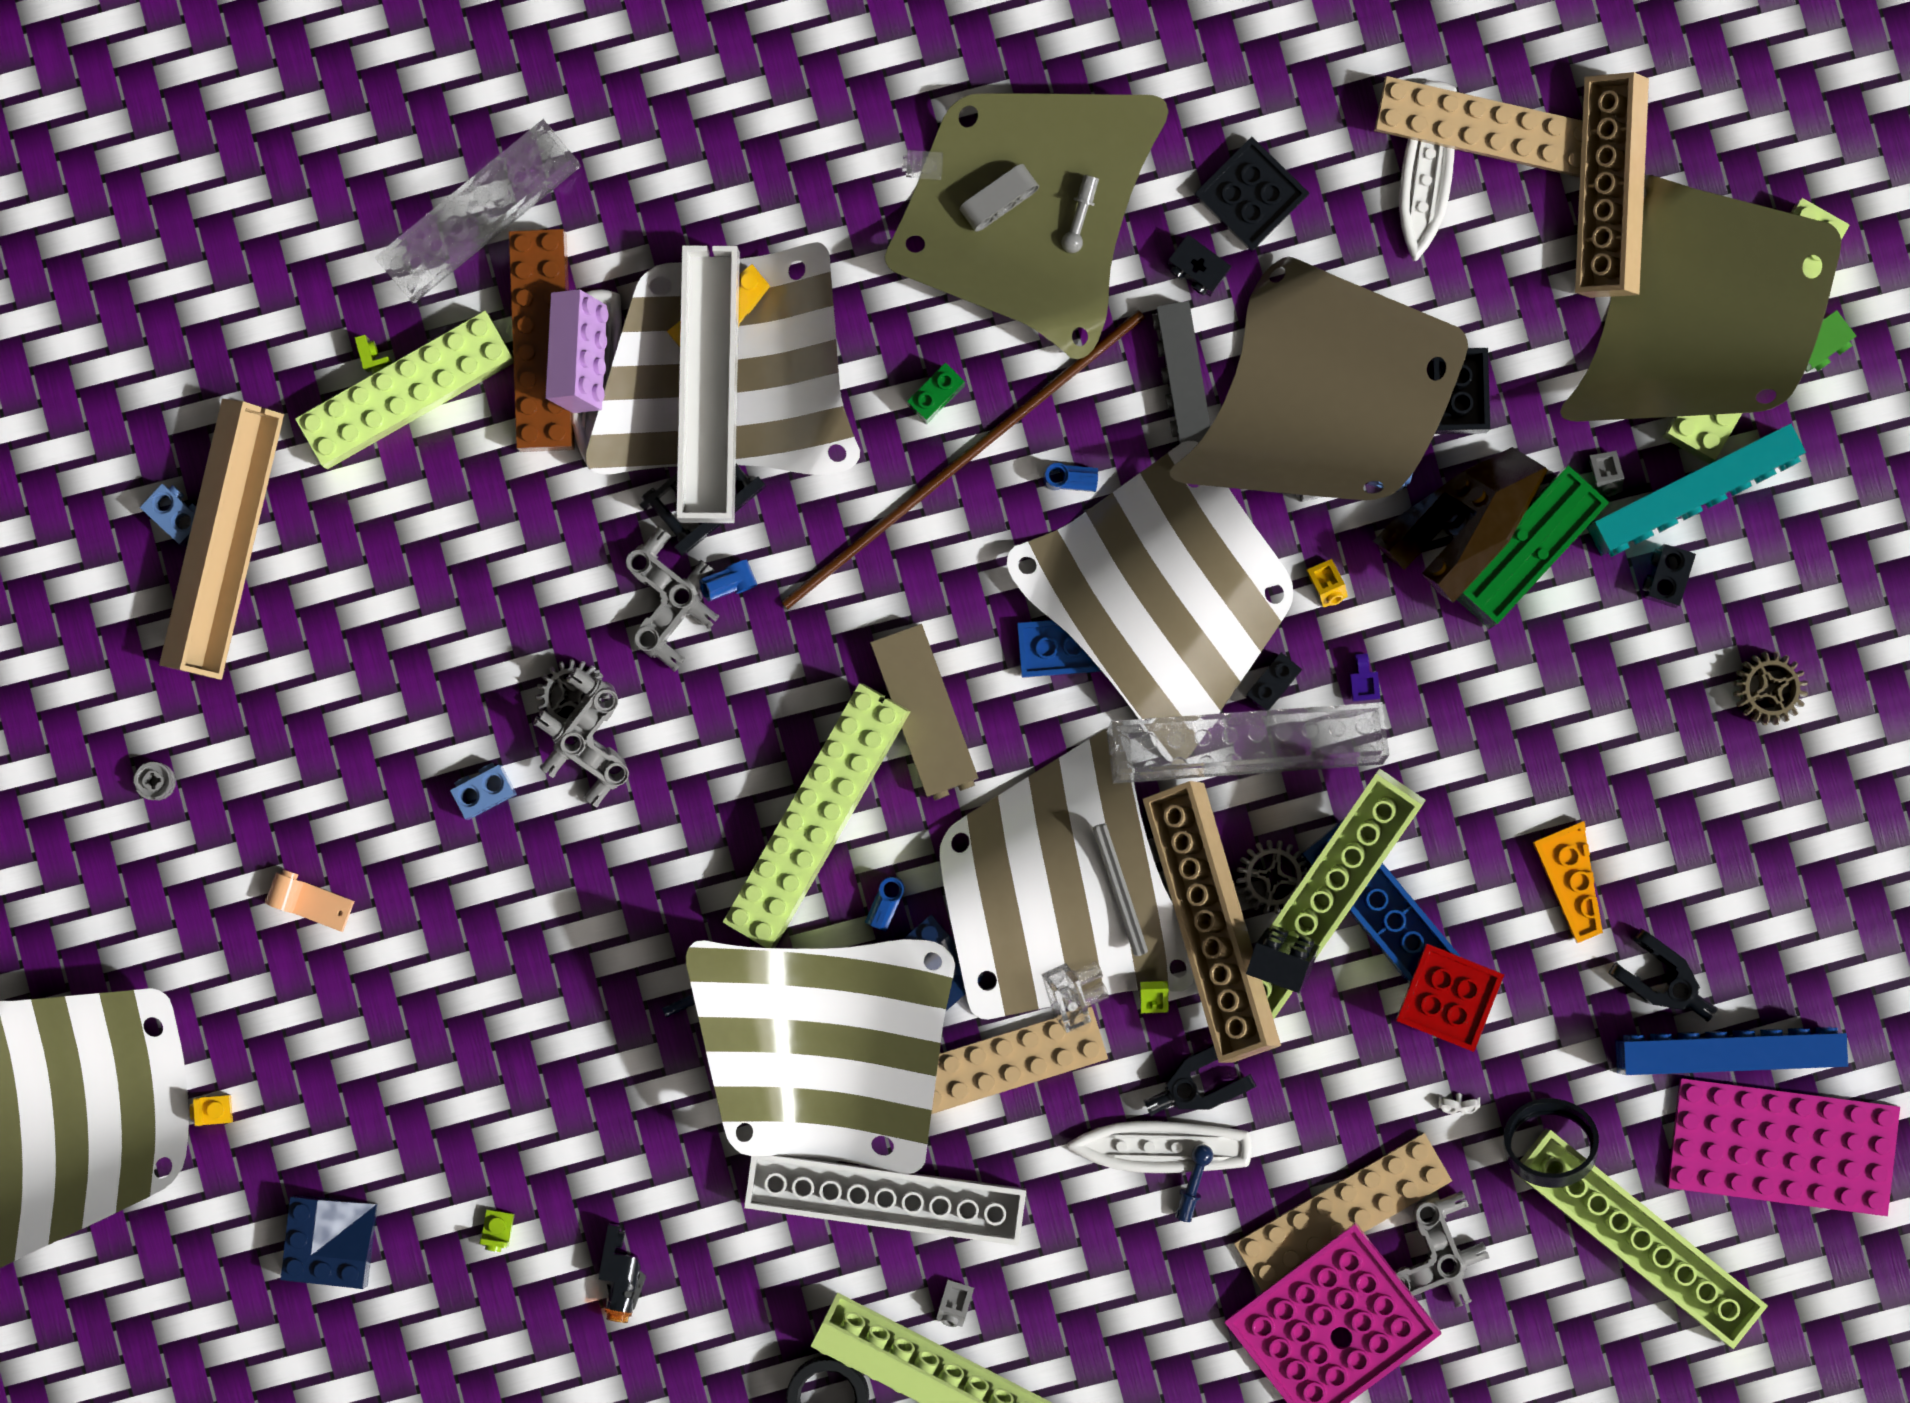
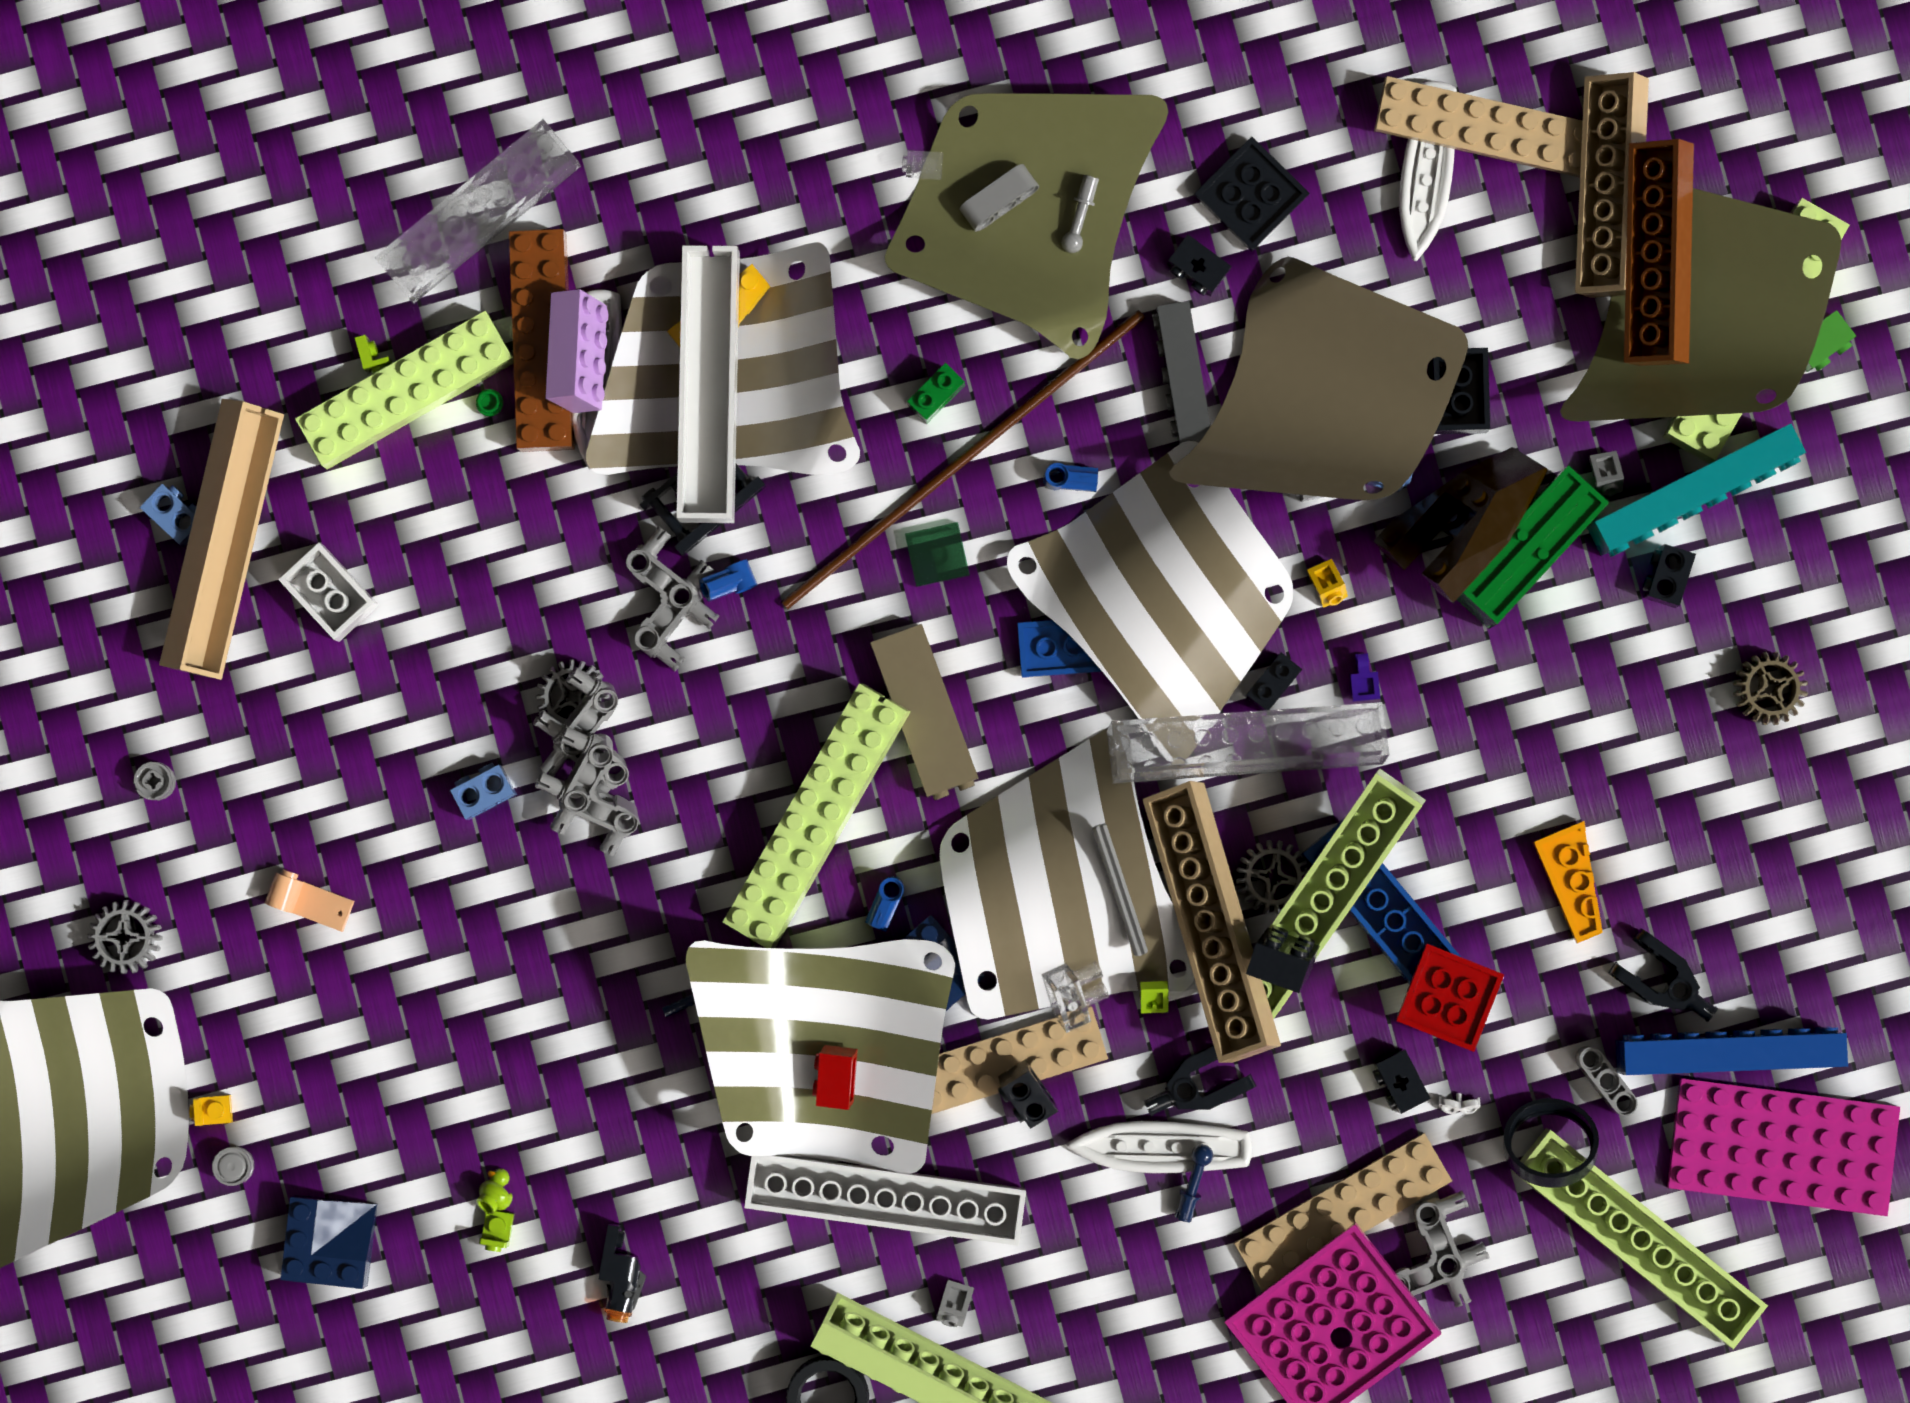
none -> light grey gear [87,900,163,974]
none -> light grey wheel [212,1146,254,1186]
none -> white brick [278,543,379,642]
none -> green plate [476,389,503,417]
none -> lime animal [476,1168,513,1215]
none -> light grey pin [535,726,638,856]
none -> red brick [812,1045,858,1110]
none -> clear green tile [905,522,970,587]
none -> black brick [998,1059,1058,1129]
none -> black brick [1372,1049,1431,1114]
none -> light grey beam [1575,1046,1638,1116]
none -> dark orange brick [1624,139,1694,366]

